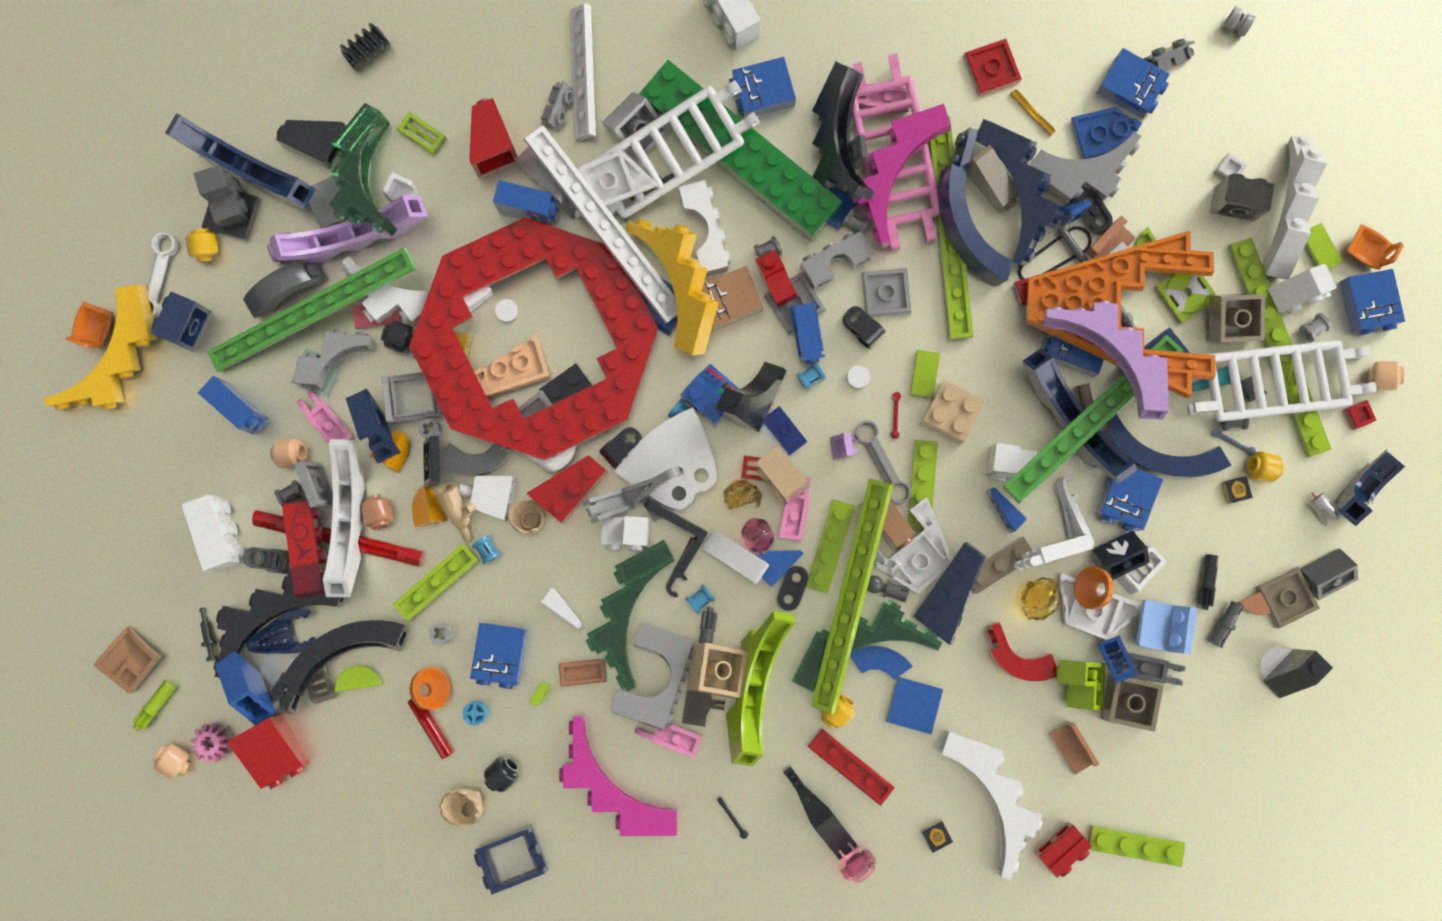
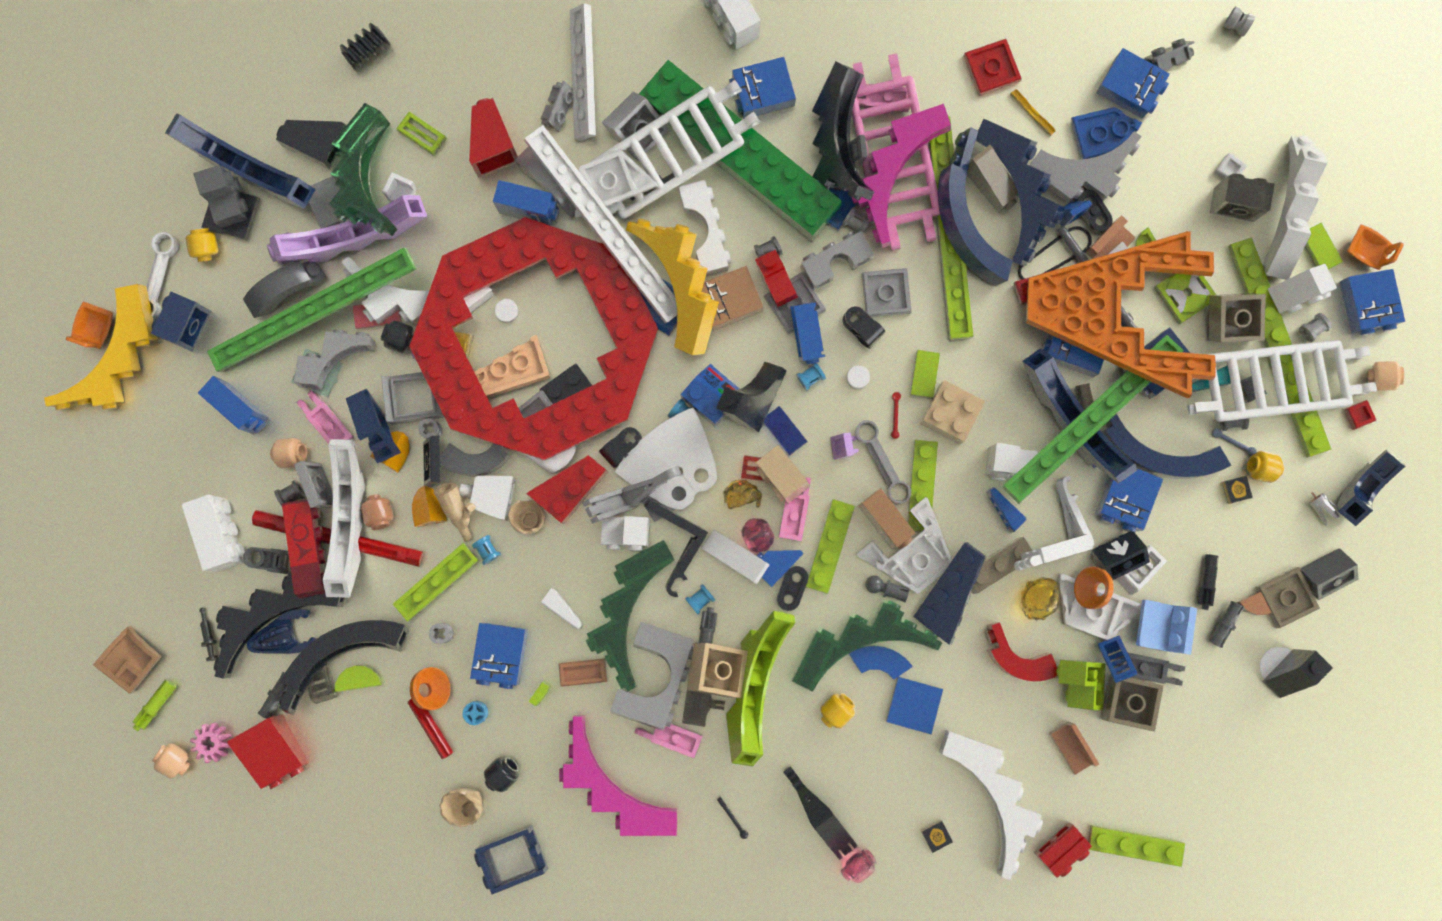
blue brick [215,651,276,725] -> none
red tile [807,728,895,806] -> none
lime plate [811,478,894,714] -> none
lavender arch [1043,301,1169,420] -> none

